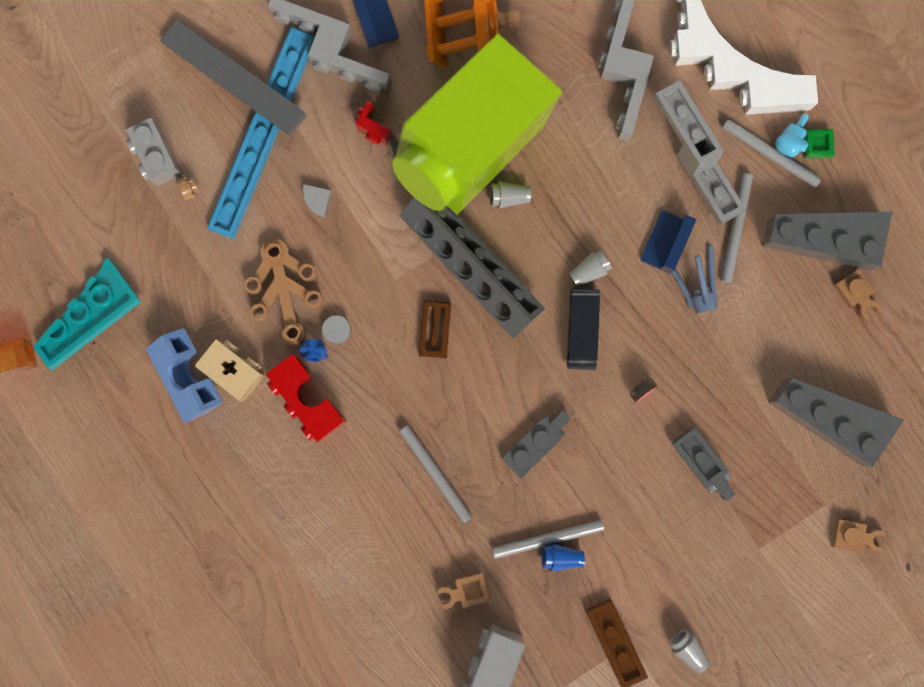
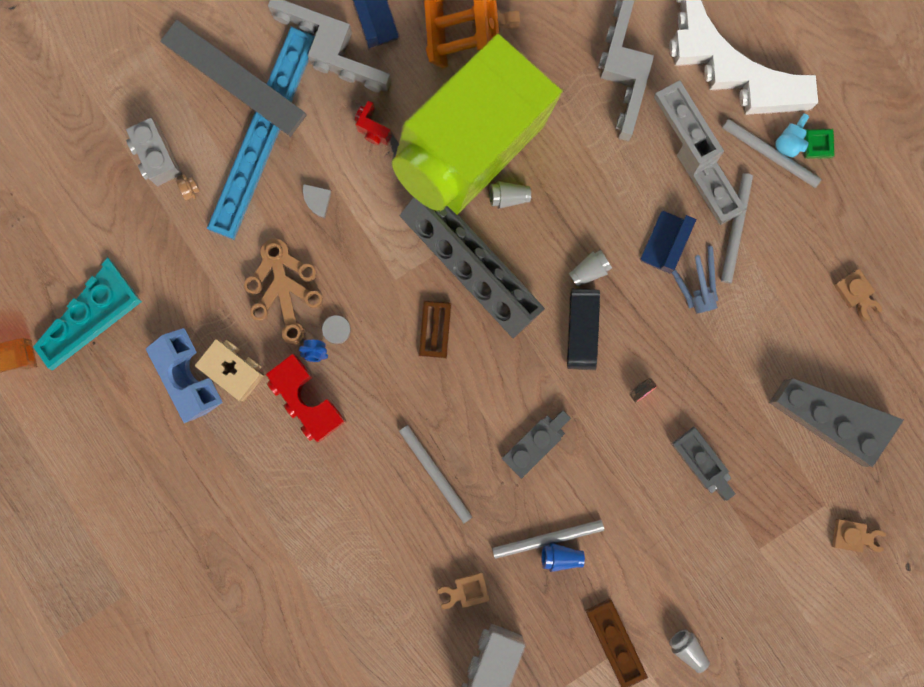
dark grey wedge [762,211,893,271] -> none

